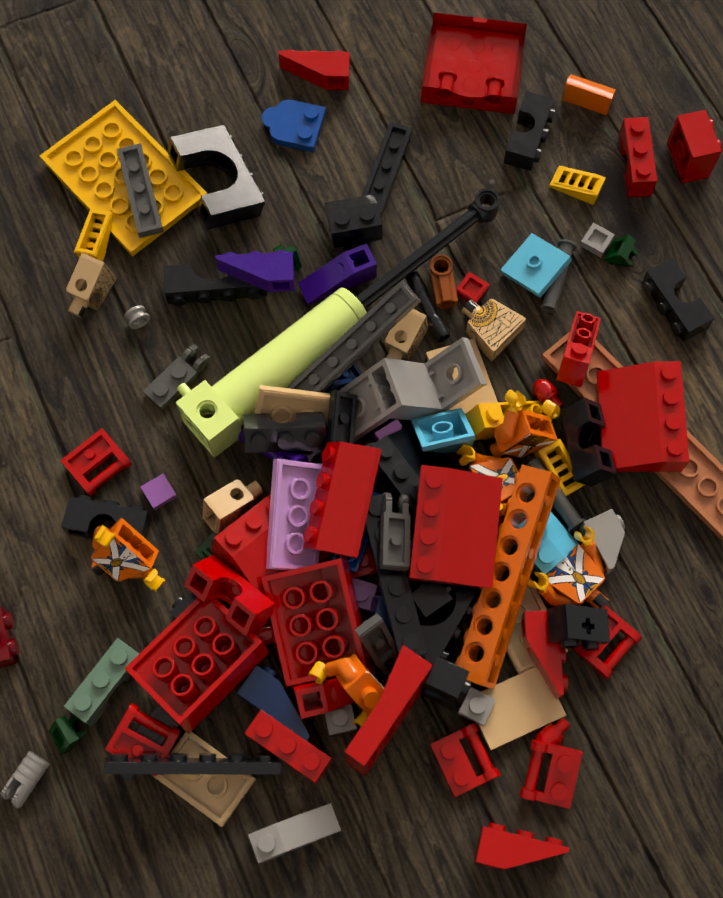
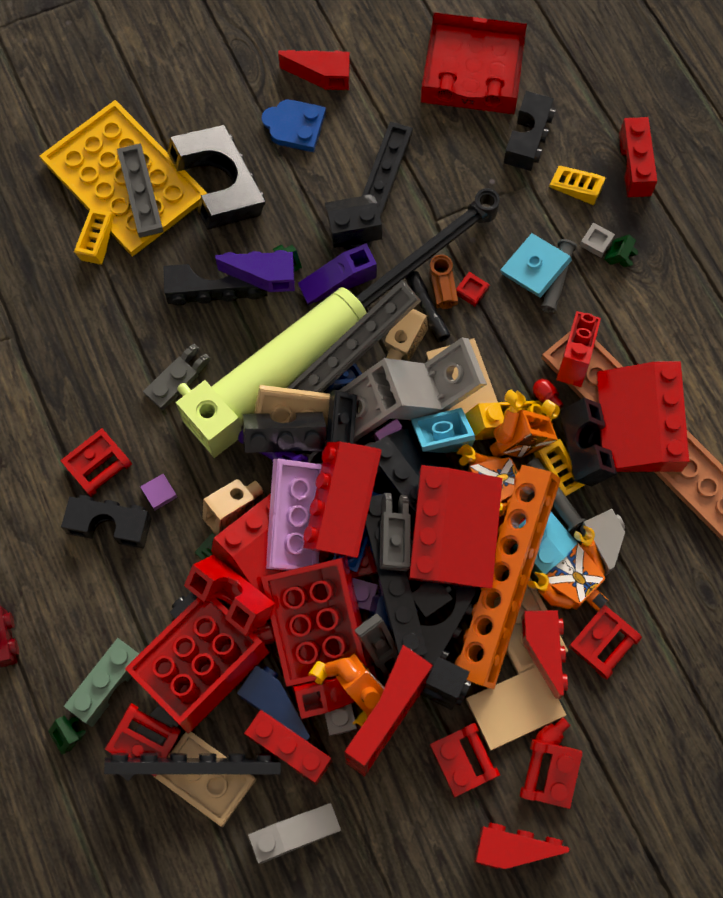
light grey hinge [0,751,50,809] -> none
tan torso [66,253,117,318] -> none
torso [91,518,165,591] -> none
light grey bush [124,305,150,329] -> none
light grey plate [458,687,496,726] -> none
tan torso [462,299,526,362] -> none
black brick [547,604,610,651] -> none
orange brick [562,74,616,116] -> none
black arch [642,258,715,342] -> none
red brick [667,110,722,183] -> none

